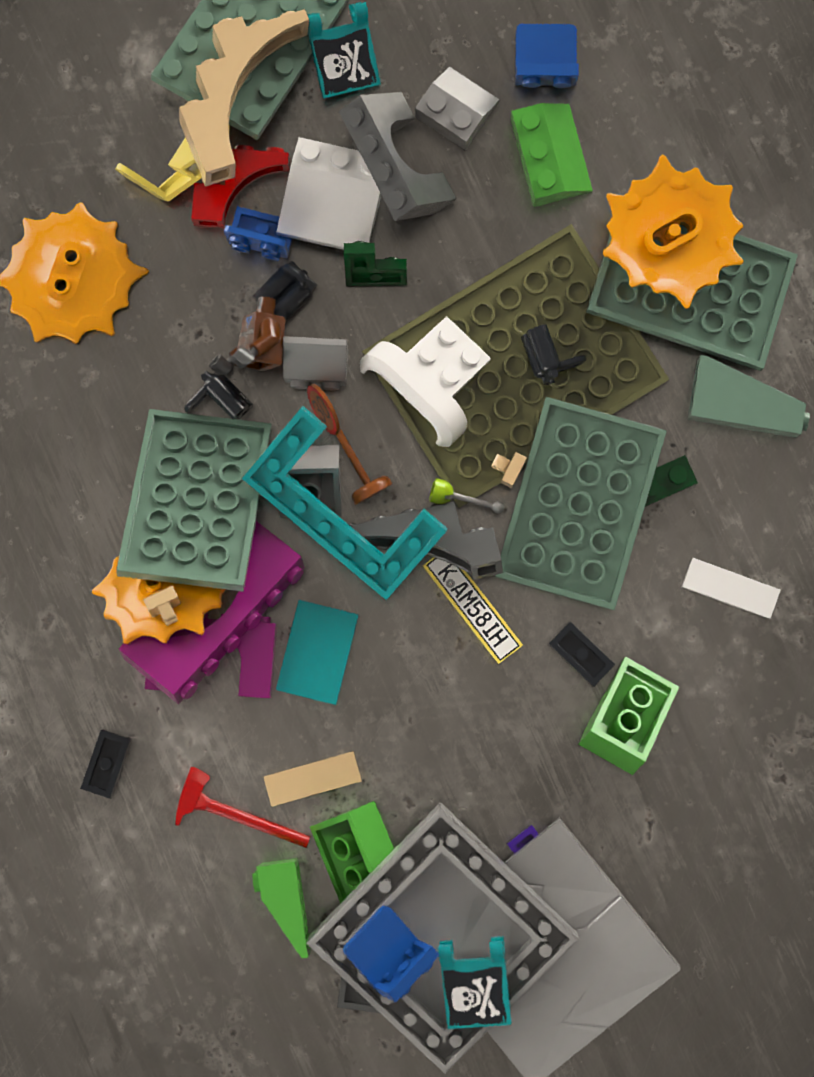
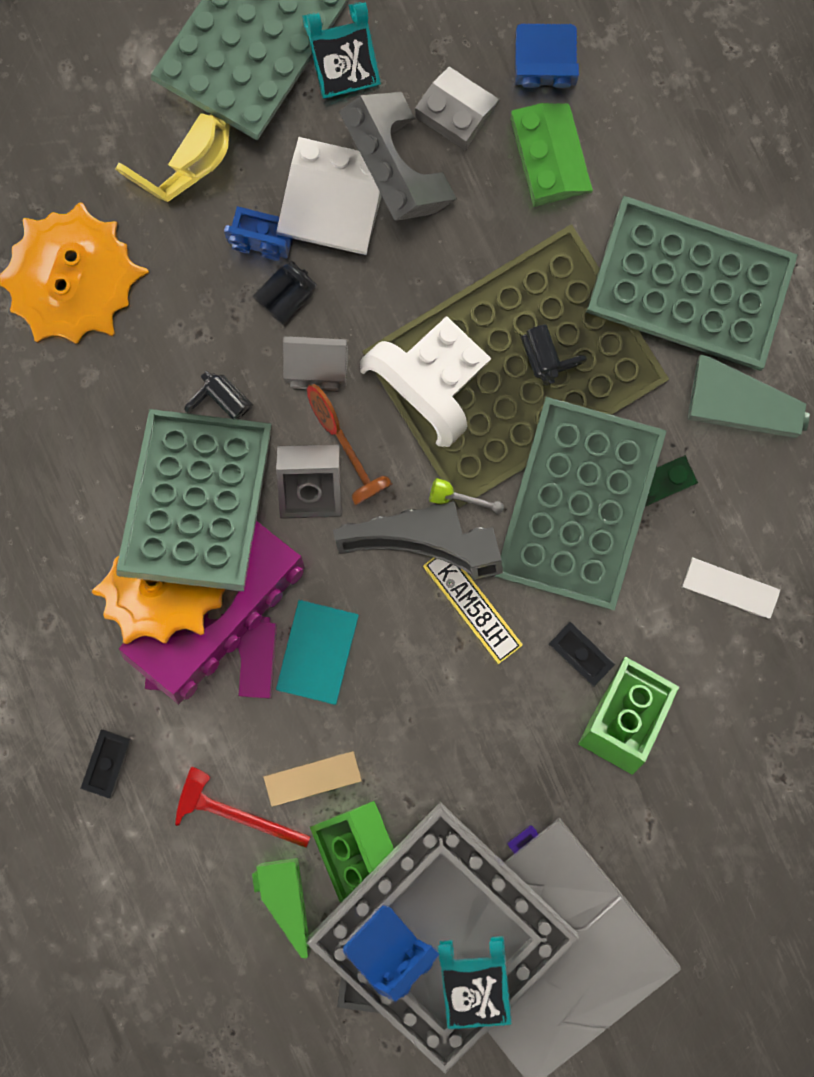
tan tile [143,586,181,626] -> none
tan arch [179,9,309,187] -> none
red arch [191,145,291,228] -> none
reddish brown torso [209,297,285,375] -> none
teal plate [242,406,448,600] -> none
dark green plate [344,241,407,286] -> none
tan tile [491,452,527,488] -> none
light orange piece [603,154,744,309] -> none

